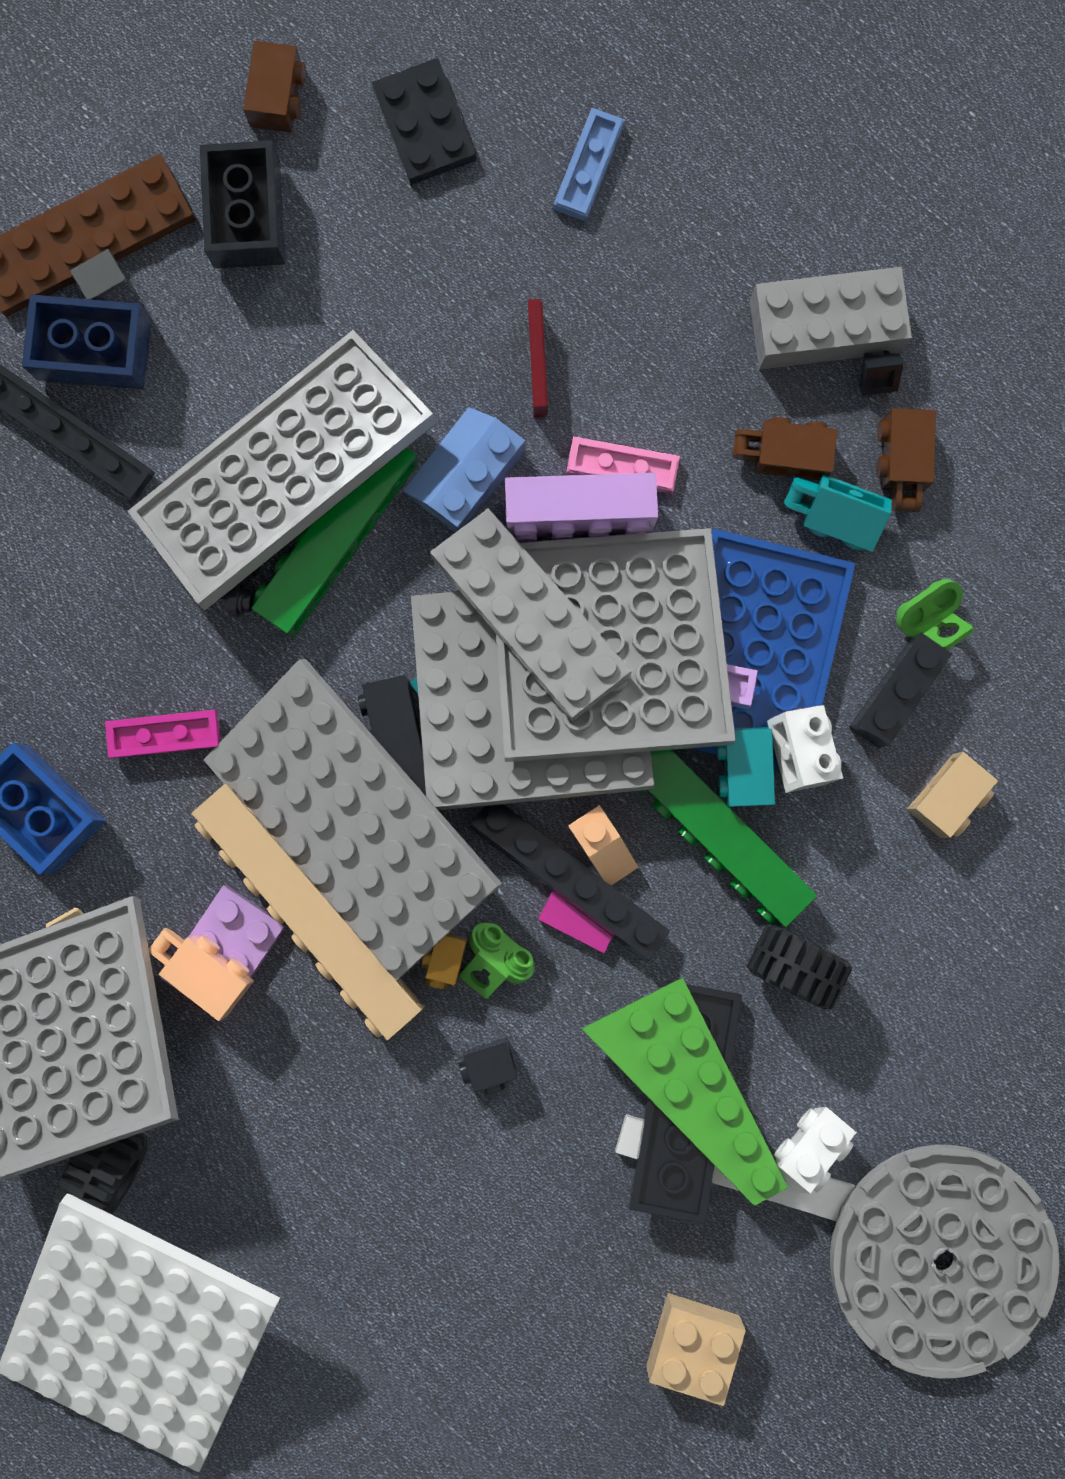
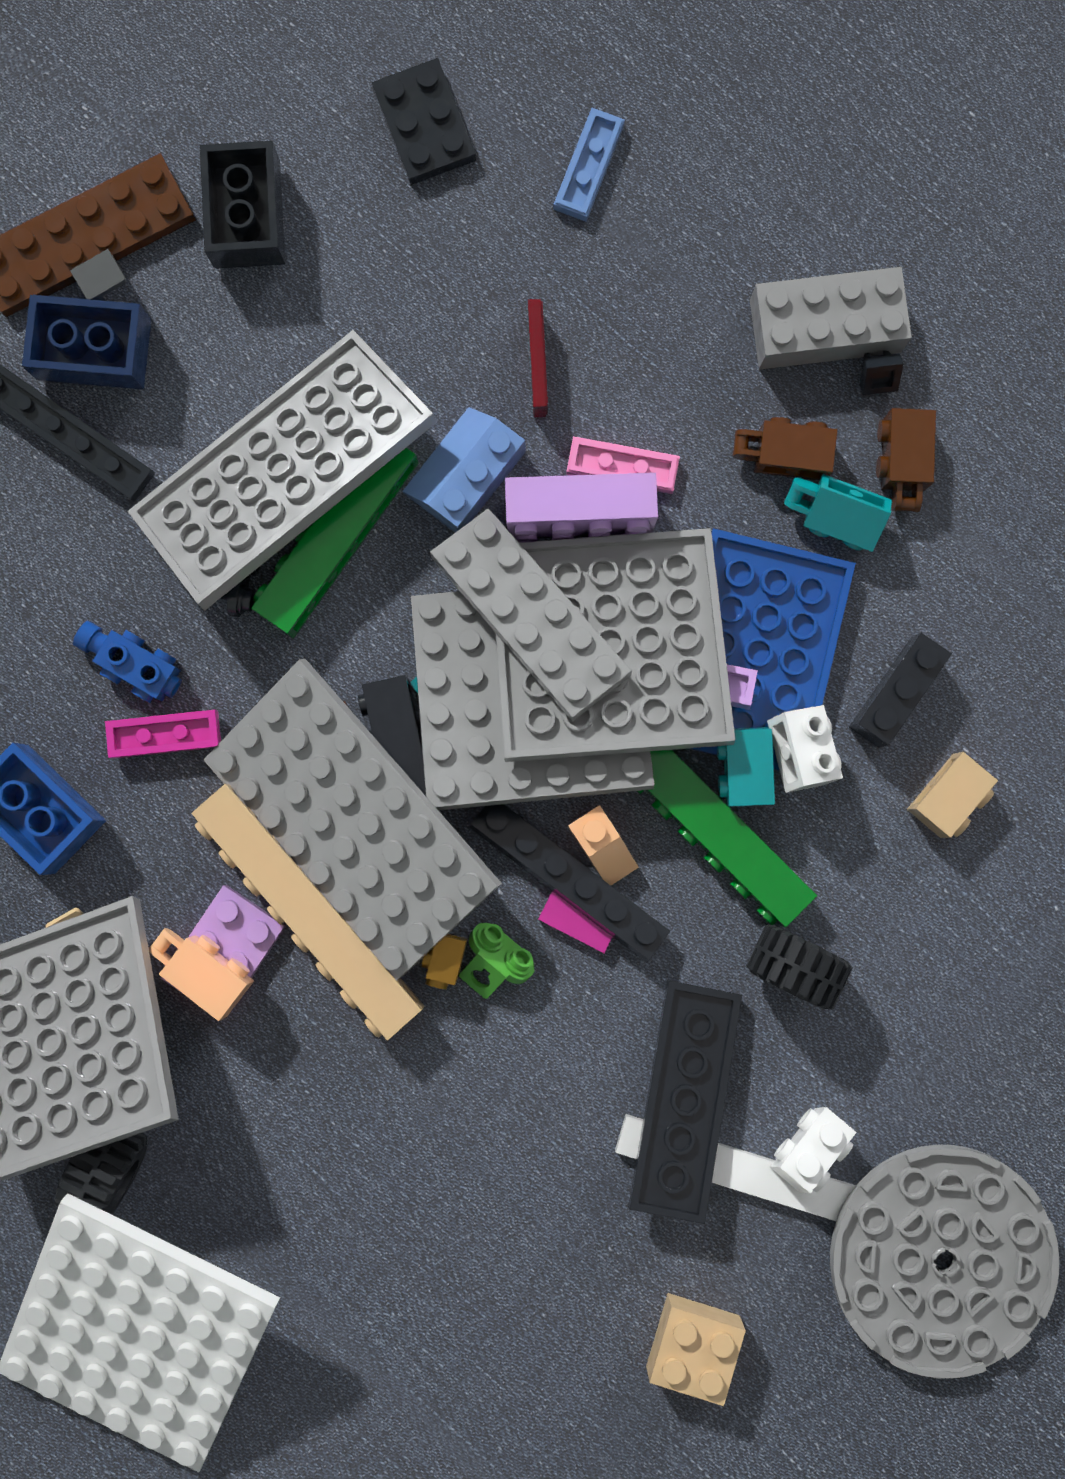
reddish brown brick [243,40,306,133] -> none
black brick [459,1037,518,1095] -> none
bright green wing [581,978,788,1206] -> none
bright green bracket [896,579,974,650] -> none
none -> blue brick [73,621,182,703]

